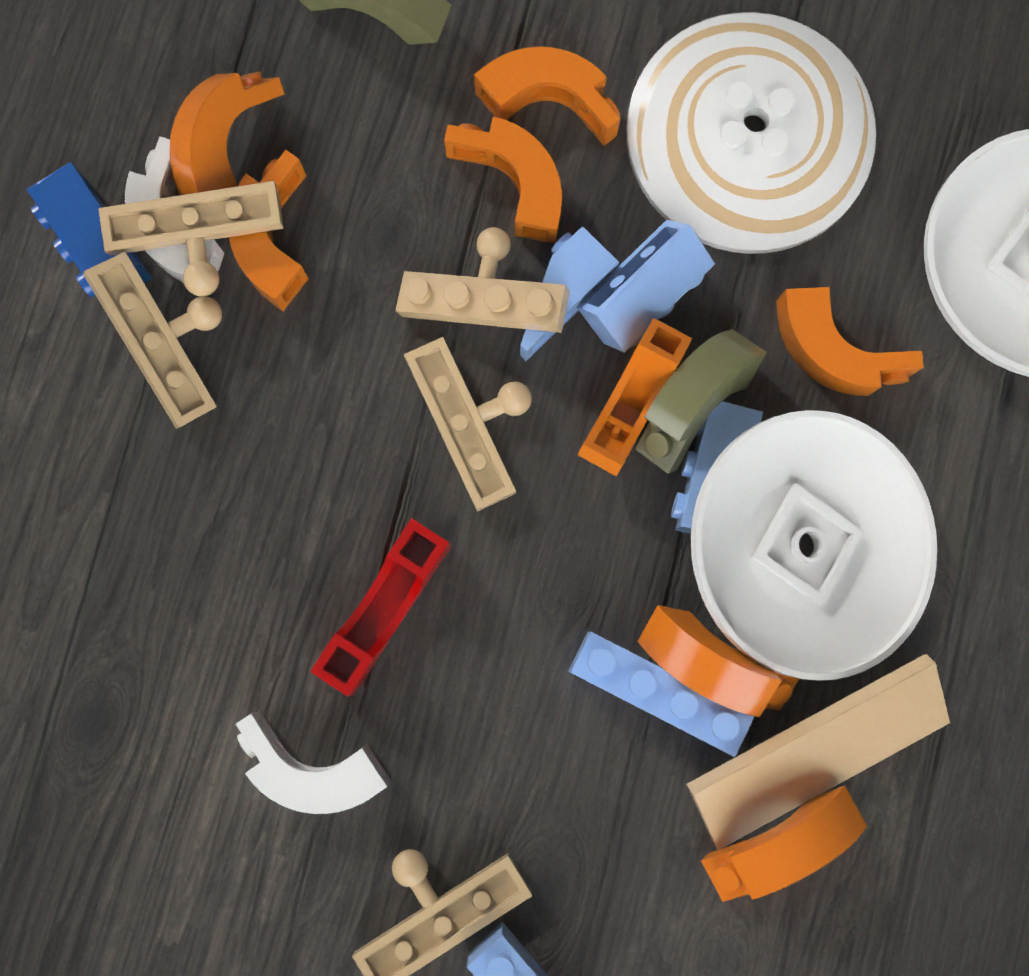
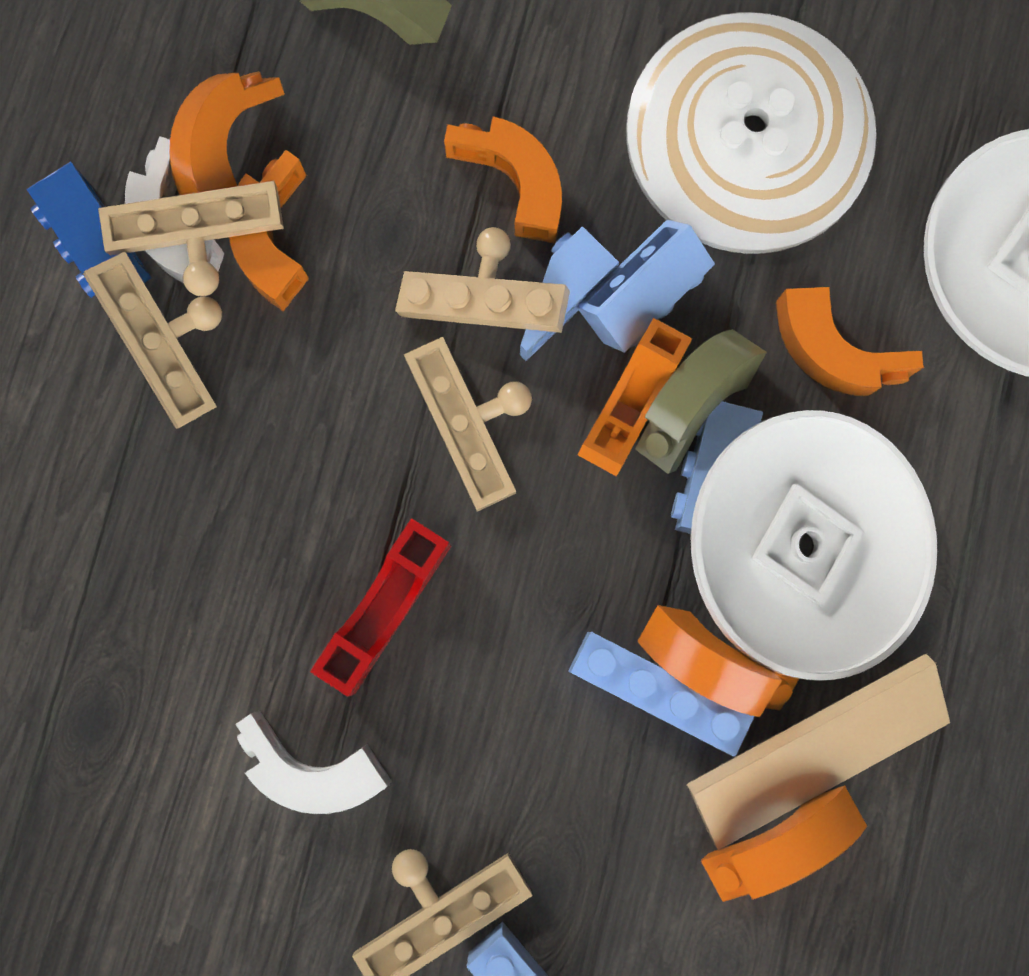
orange arch [474,47,621,146] -> none

